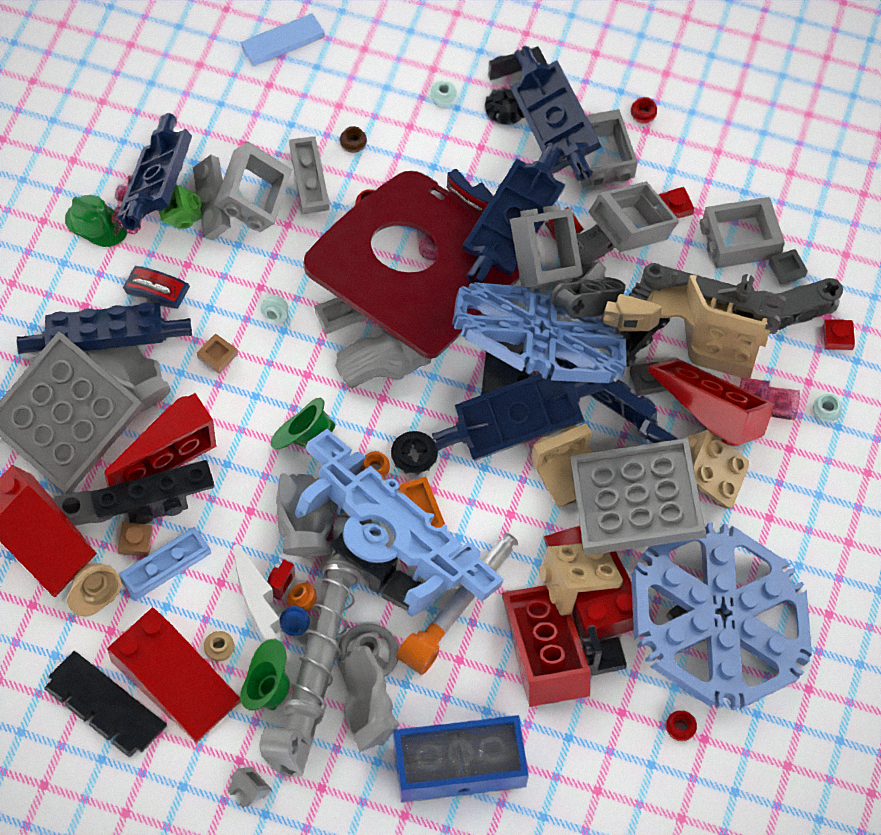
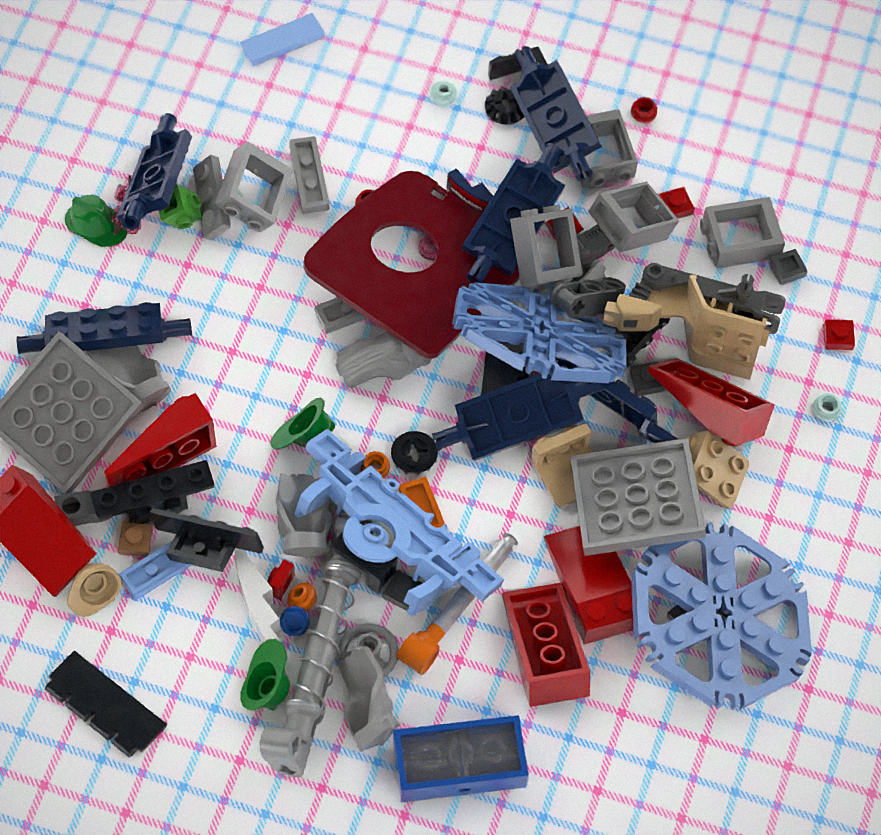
red slope [107,607,241,744] -> none
slope [122,265,190,309] -> none
medium nougat plate [197,333,238,374] -> none
tan plate [204,631,235,661] -> none
light grey tile [228,767,272,807] -> none
light aqua plate [260,295,289,322] -> none
reddish brown plate [340,126,367,153] -> none
tan bracket [539,543,623,615] -> none
black bracket [582,625,627,676] -> none
red plate [666,710,697,741] -> none
clear pink slope [739,378,801,421] -> none
dark grey piece [763,278,844,330] -> none
none -> black bracket [149,508,264,572]

